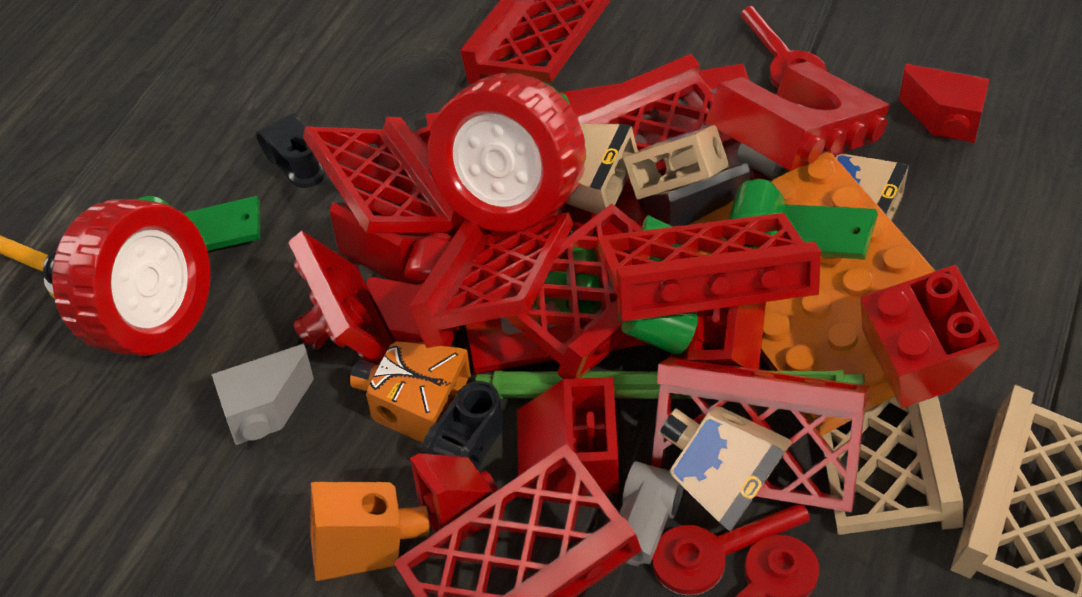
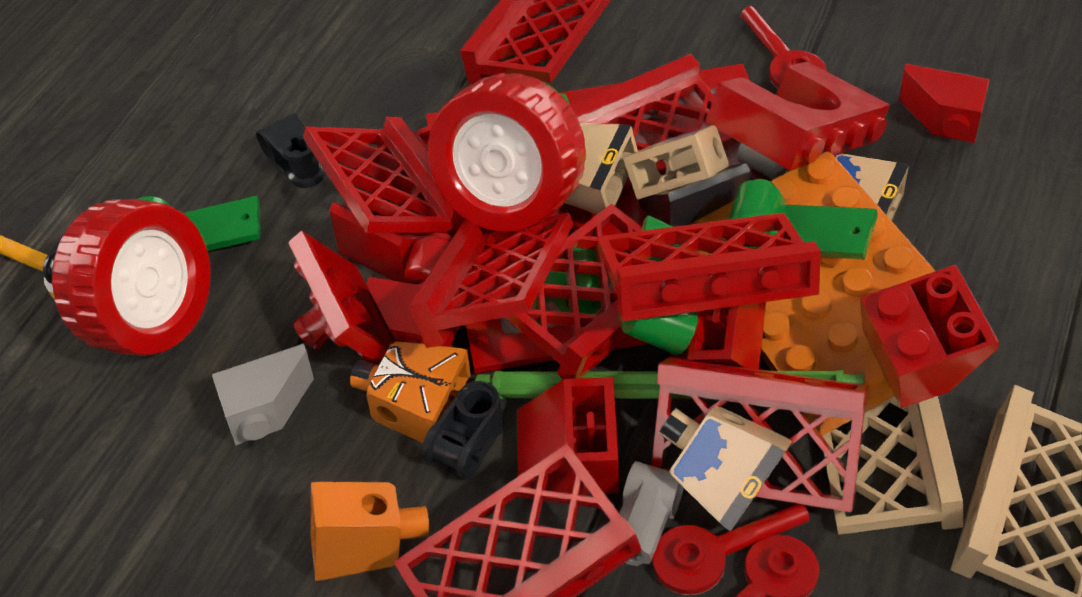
red slope [410,453,499,549] -> none

